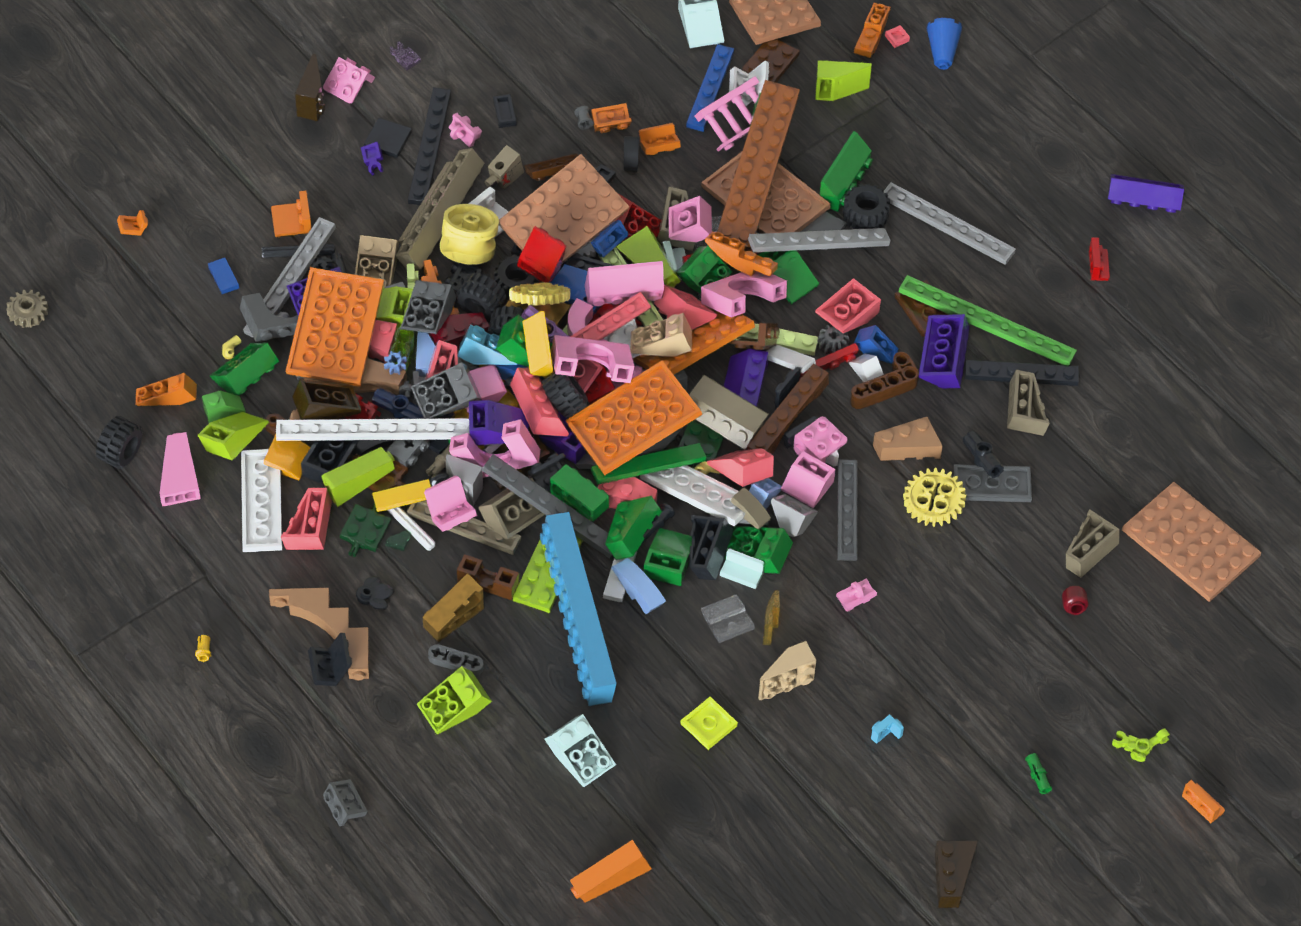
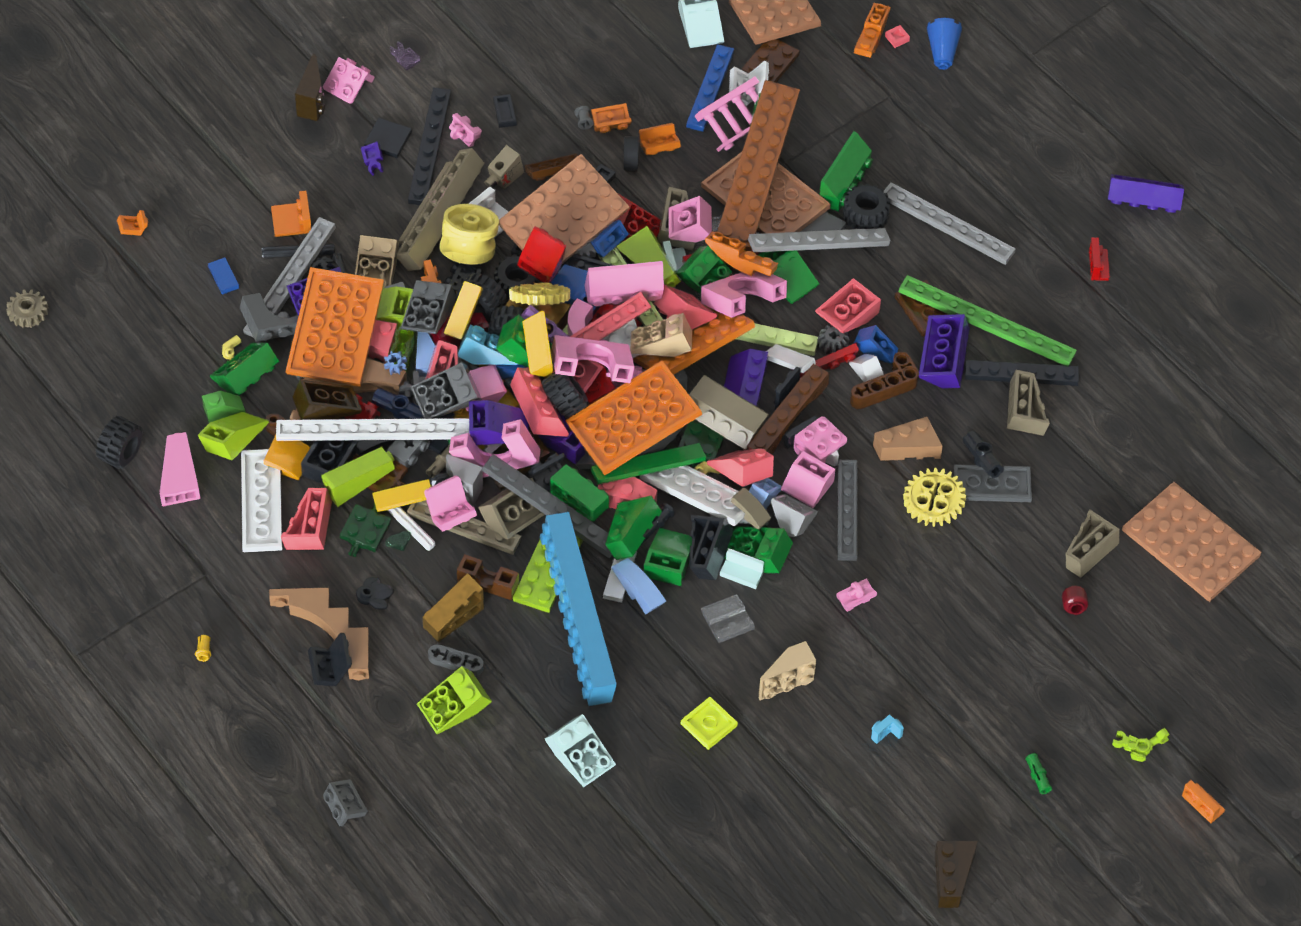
orange slope [136,373,197,406] -> none
yellowish green plate [407,263,419,289] -> none
orange slope [570,840,652,903] -> none
reddish brown bracket [730,323,780,350] -> none
clear yellow slope [763,590,780,645] -> none
lime slope [815,61,872,101] -> none
none -> yellow tile [444,281,483,340]

